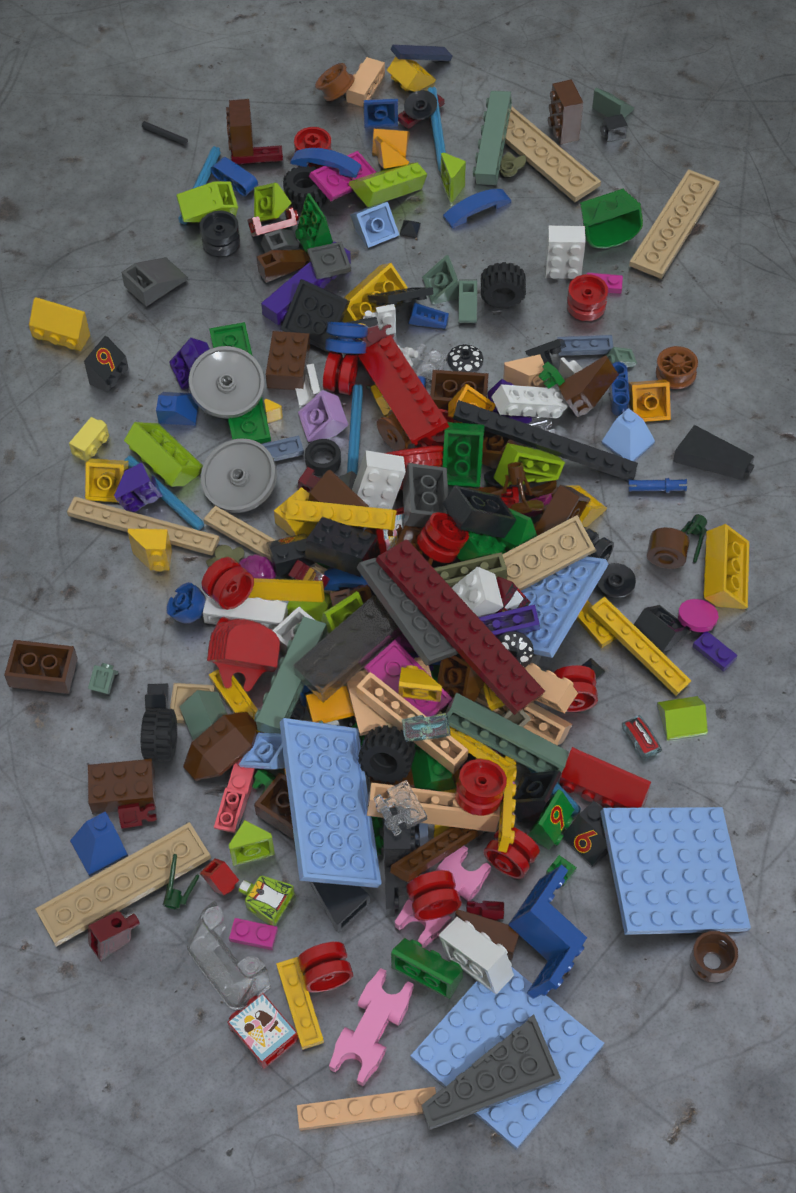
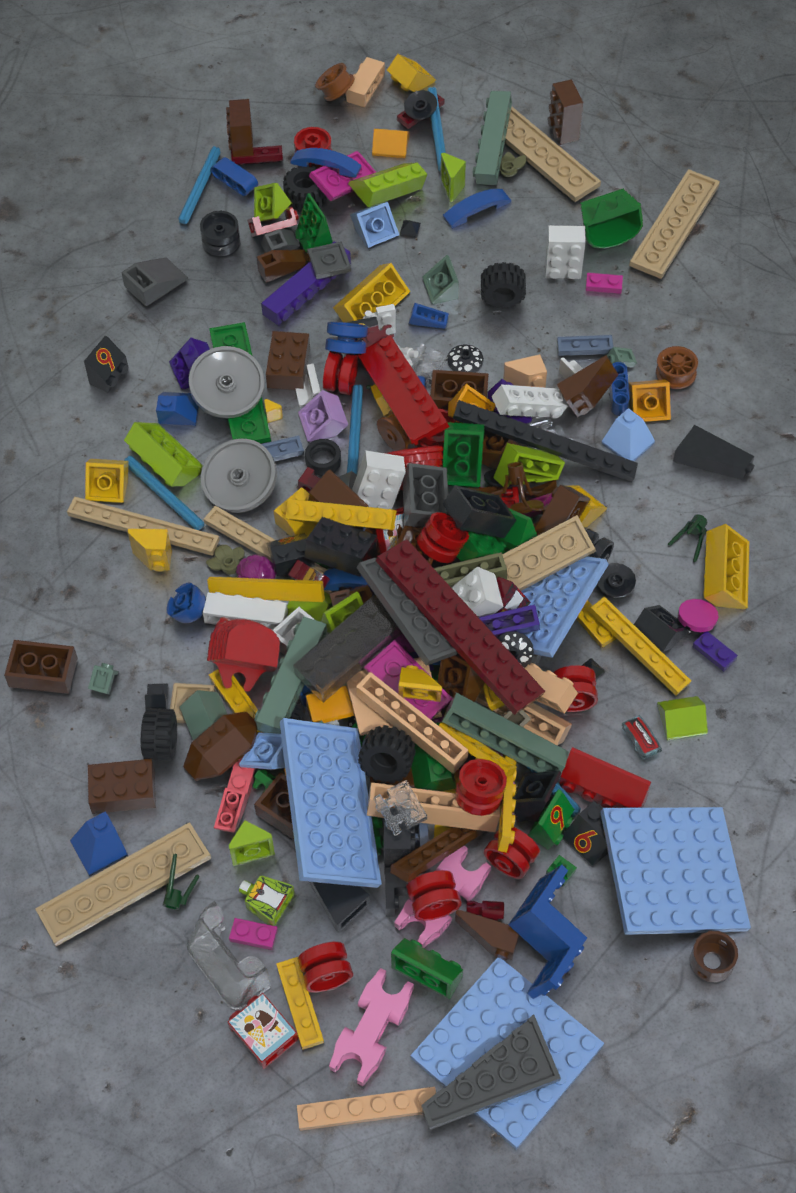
yellow slope [29,297,90,351] -> none
light yellow brick [69,417,109,462] -> none
dark red torso [88,911,140,961] -> none
dark purple slope [114,462,163,512] -> none
dark red plate [118,803,157,829] -> none
black bar [142,121,188,145] -> none
lime slope [176,181,238,222] -> none
red brick [200,858,239,895] -> none
red wheel [201,557,254,610] -> none
black plate [280,279,350,352] -> none
blue slope [363,99,398,128] -> none
black plate [368,287,434,306] -> none
light orange slope [375,136,409,169] -> none
dark blue tile [390,44,453,61] -> none
clear light blue slope [402,713,451,741] -> none
white brick [439,917,514,994] -> none
sand green slope [458,279,477,323] -> none
black slope [525,339,566,365] -> none
green tile [539,361,565,389] -> none
red wheel [567,274,608,321] -> none
sand green slope [592,87,635,118] -> none
black brick [600,114,628,142] -> none
blue pin [628,478,687,493] -> none
reddish brown piece [647,527,690,569] -> none

